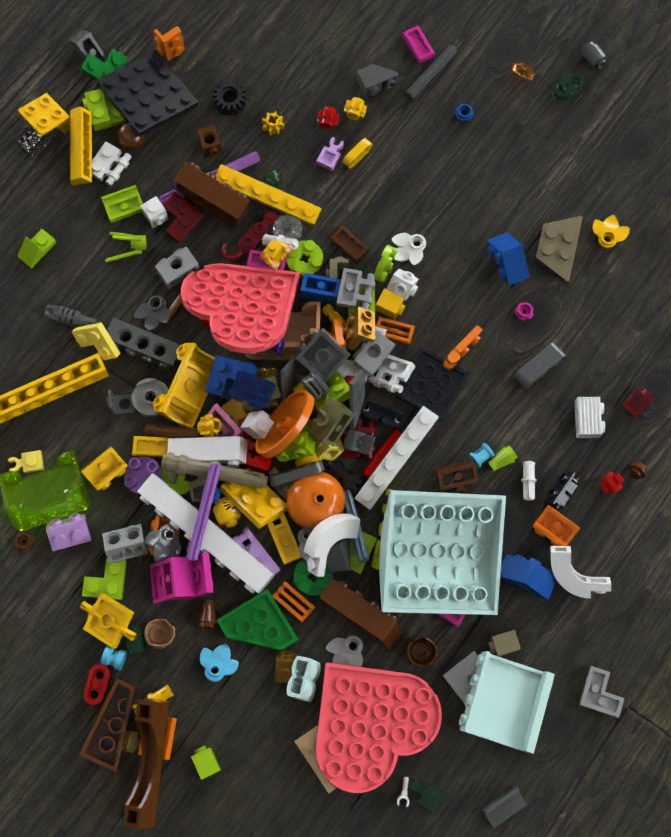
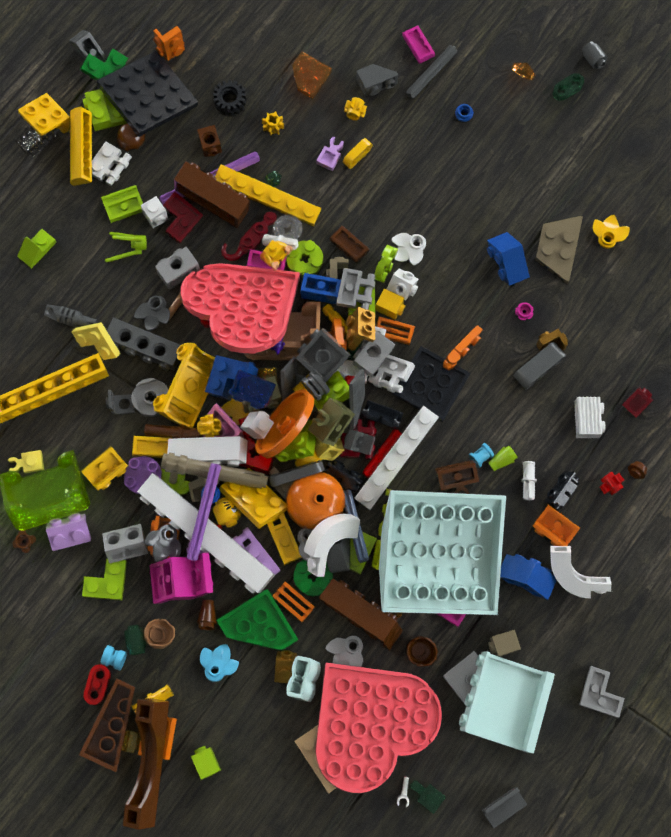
yellow plate [80,593,137,648] -> none
red gear [317,107,339,130] -> none
none -> clear orange plate [292,51,332,99]
none -> pearl gold bracket [536,329,568,351]

